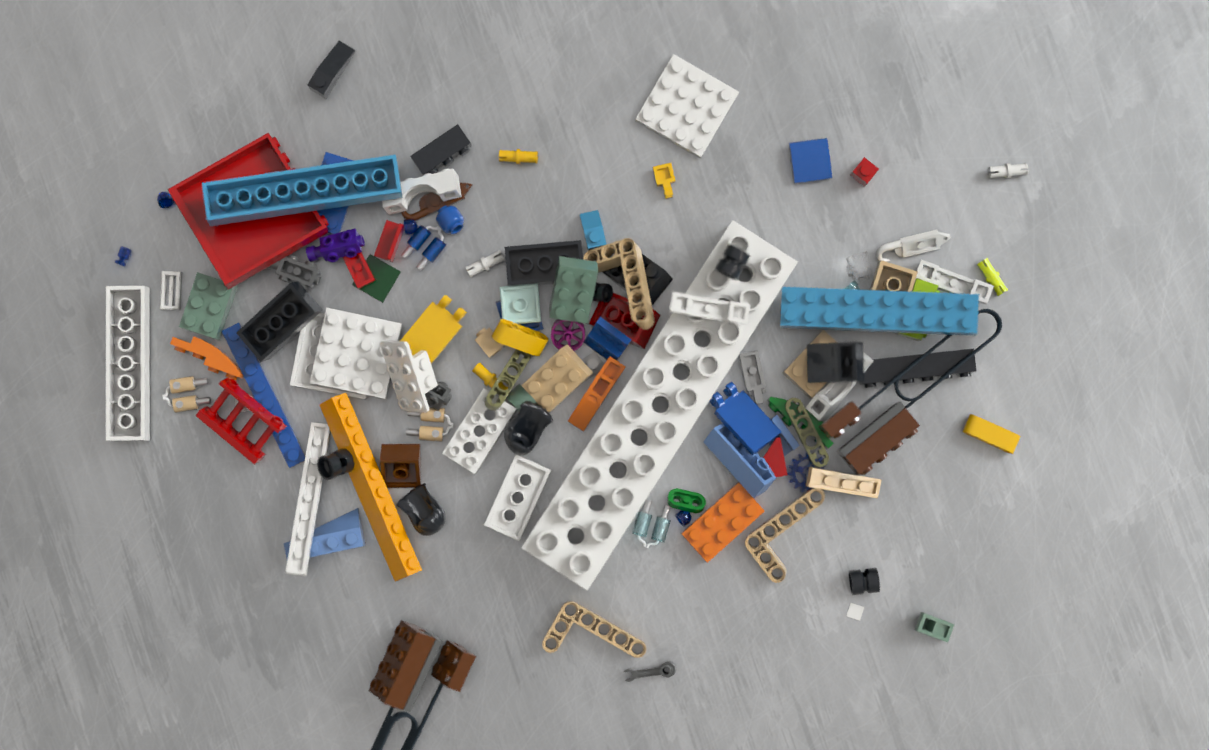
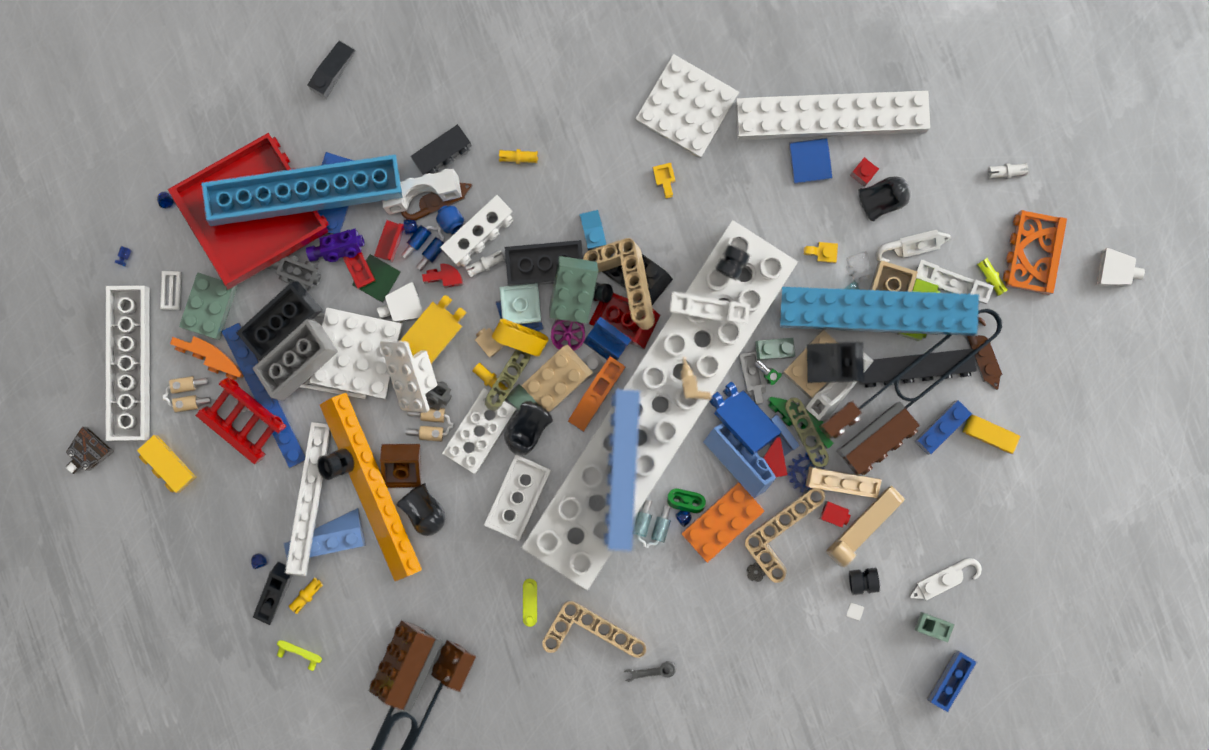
none -> torso [66,426,114,474]
none -> yellow brick [137,435,196,493]
none -> clear blue hinge [251,553,268,569]
none -> light grey brick [252,319,338,401]
none -> black slope [253,562,293,625]
none -> neon yellow piece [277,640,322,671]
none -> yellow pin [288,577,323,614]
none -> white torso [377,282,423,323]
none -> red brick [422,263,463,288]
none -> white brick [440,195,514,268]
none -> neon yellow piece [523,578,537,627]
none -> medium blue brick [604,389,640,551]
none -> tan piece [681,357,711,400]
none -> white brick [736,91,930,140]
none -> clear smoke plate [747,563,766,582]
none -> sand green plate [755,338,796,360]
none -> piece [755,360,782,385]
none -> yellow plate [804,242,838,263]
none -> red brick [819,501,851,528]
none -> tan beam [826,485,905,567]
none -> black piece [858,176,911,222]
none -> white plate [910,558,982,600]
none -> blue arch [914,400,972,455]
none -> blue brick [927,650,977,712]
none -> reddish brown plate [967,317,1003,390]
none -> orange fence [1003,210,1067,295]
none -> white torso [1096,248,1145,286]

